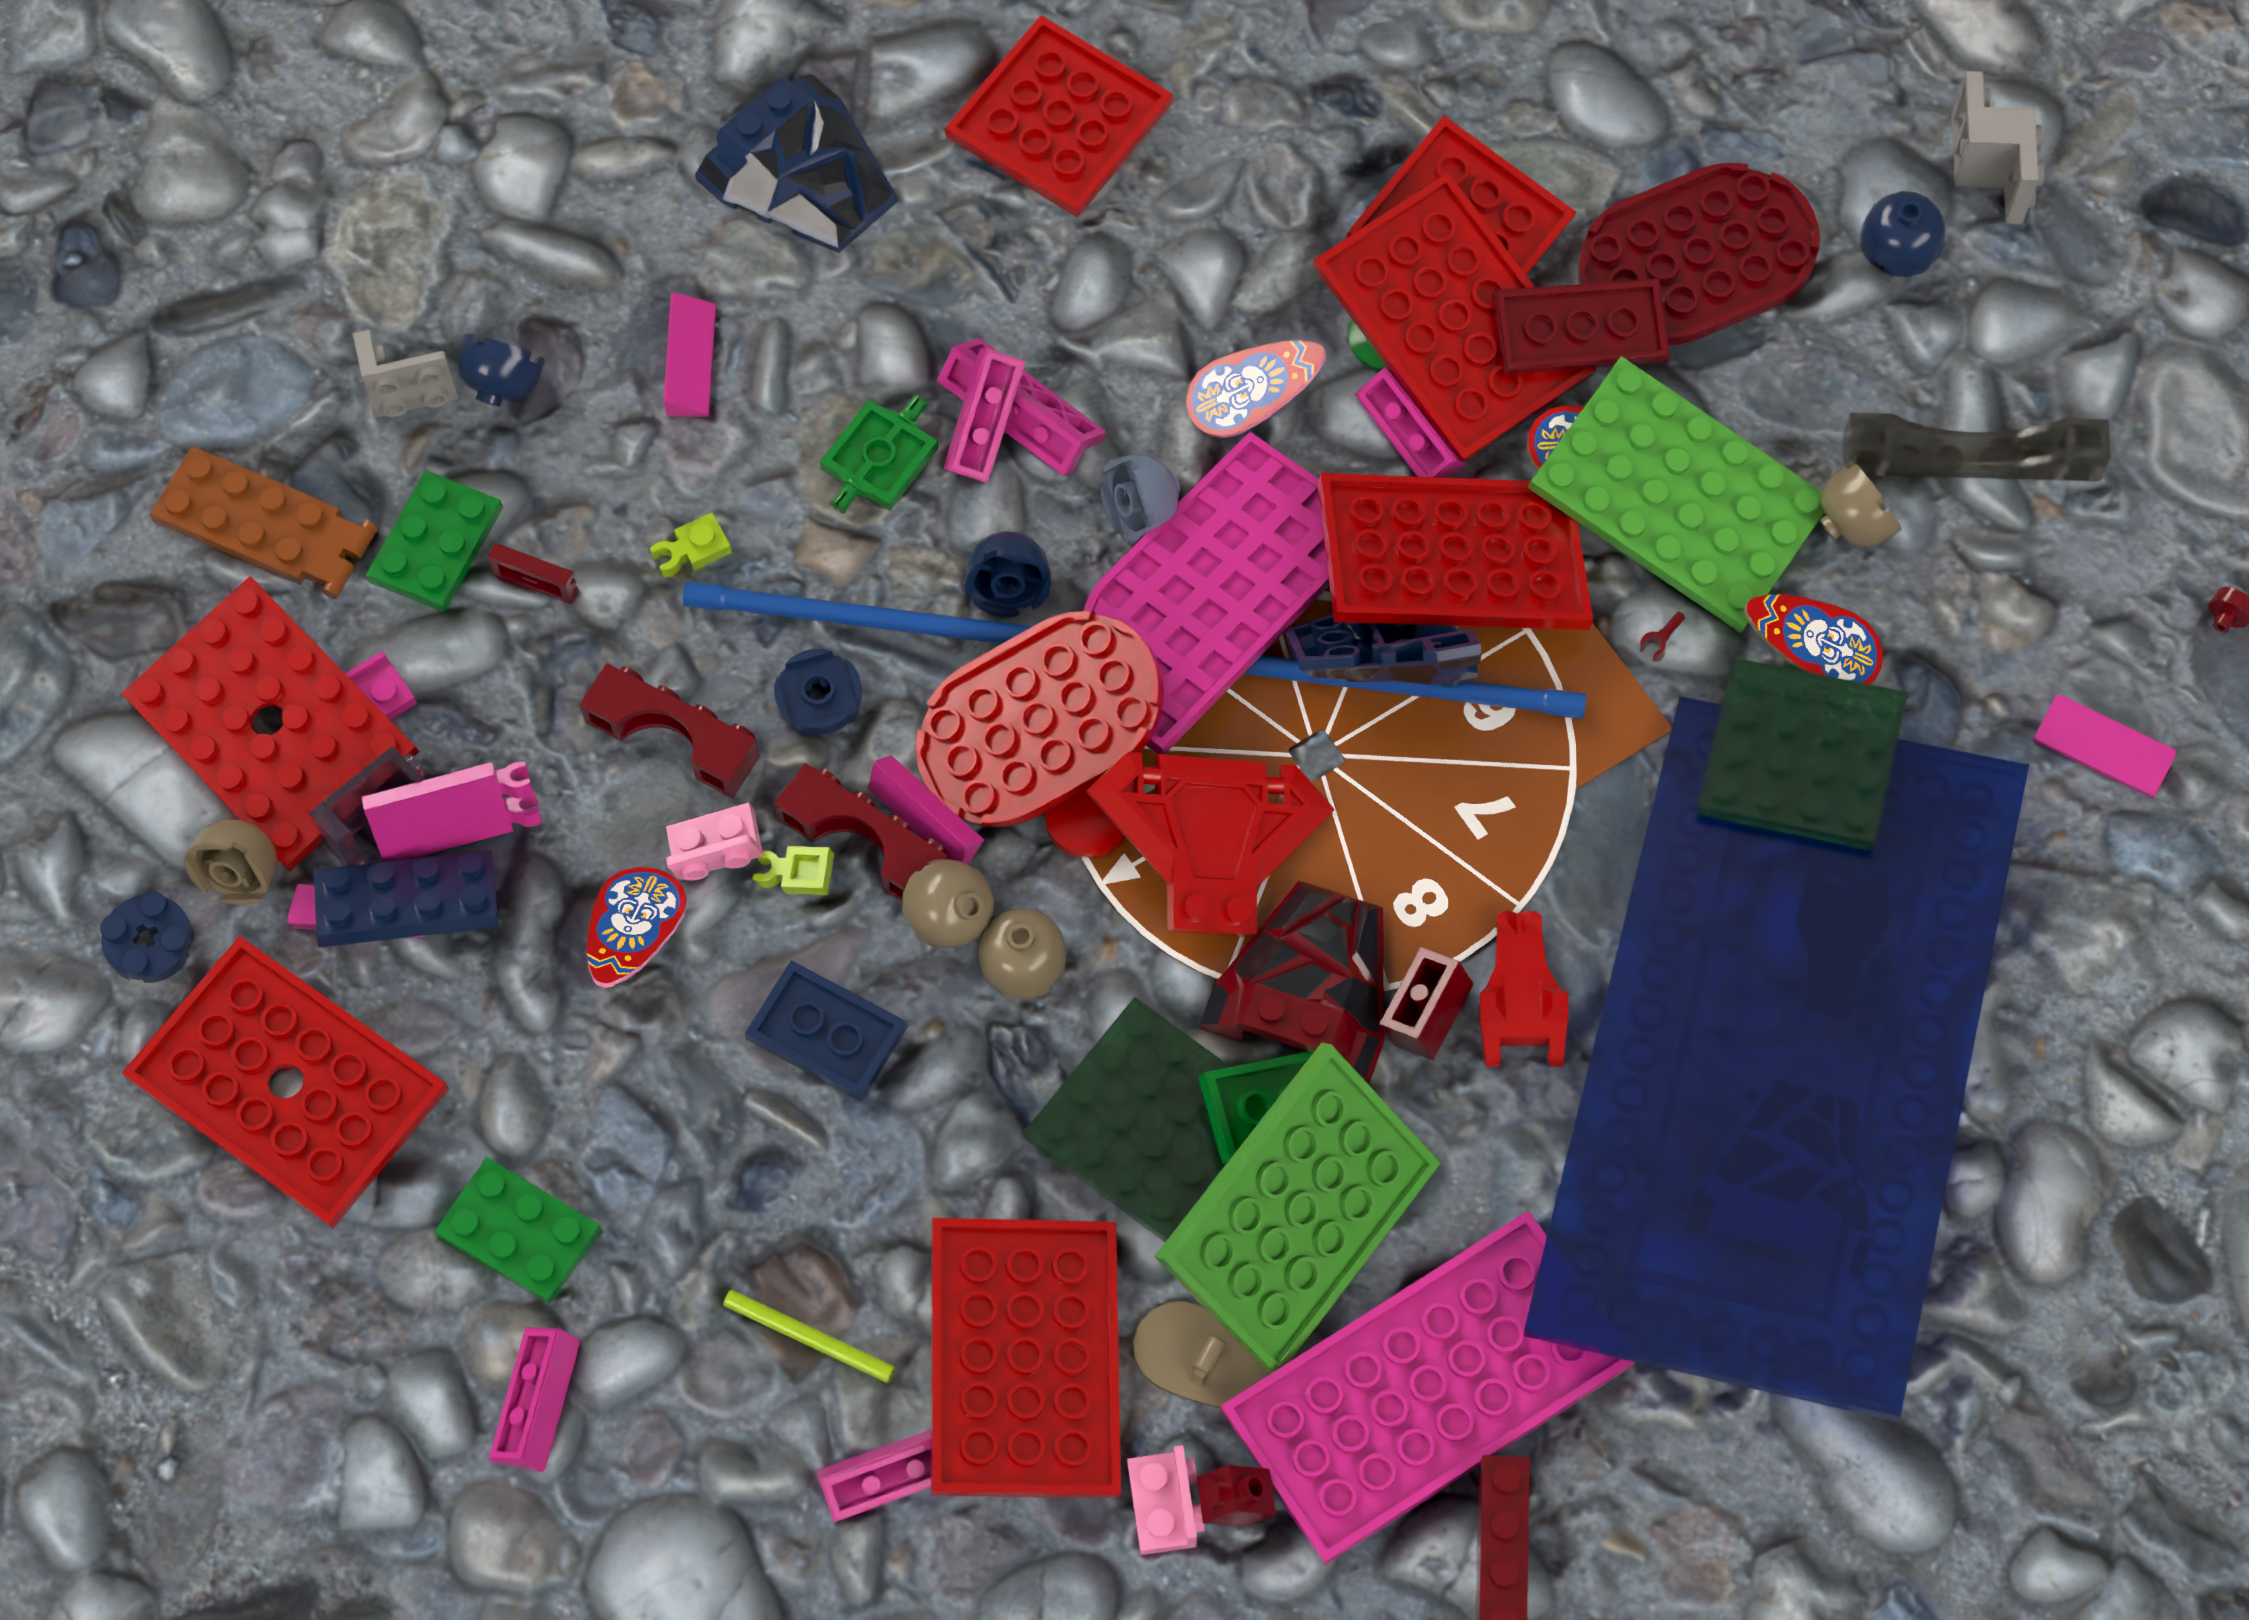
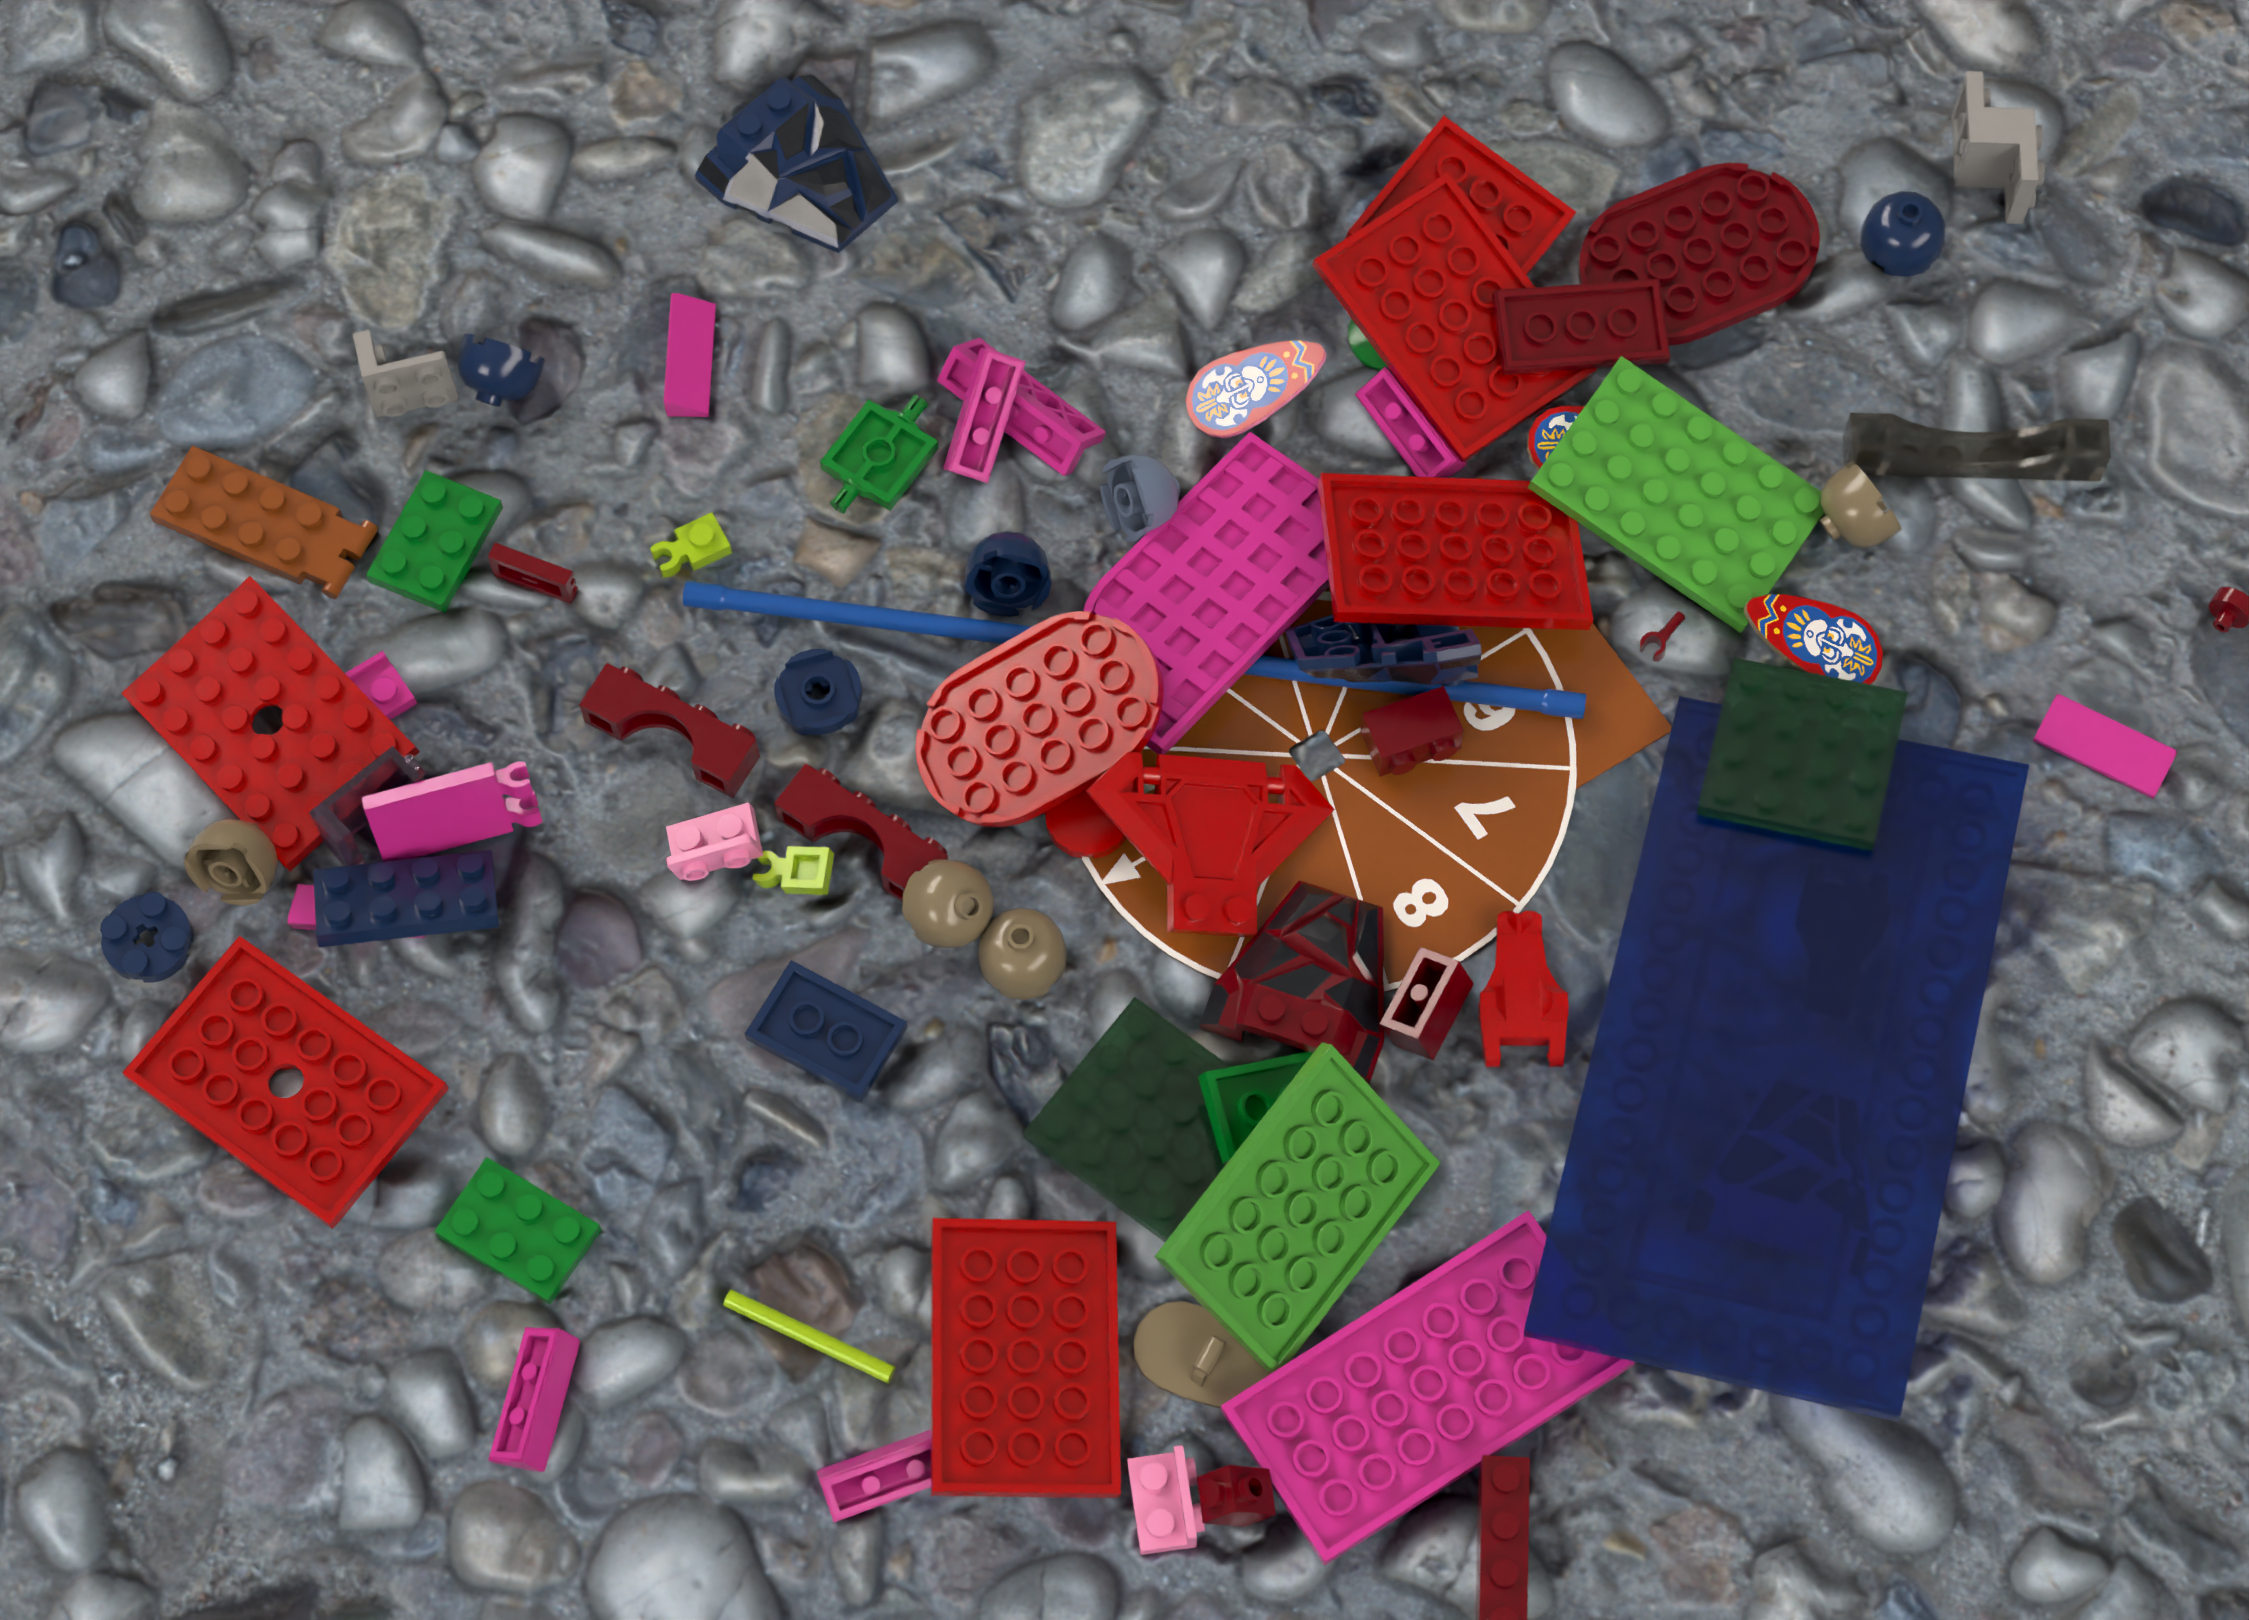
shield [586,867,687,988] -> none
dark pink slope [868,755,984,865] -> none
red plate [945,15,1173,218] -> none
none -> dark red brick [1360,686,1464,777]

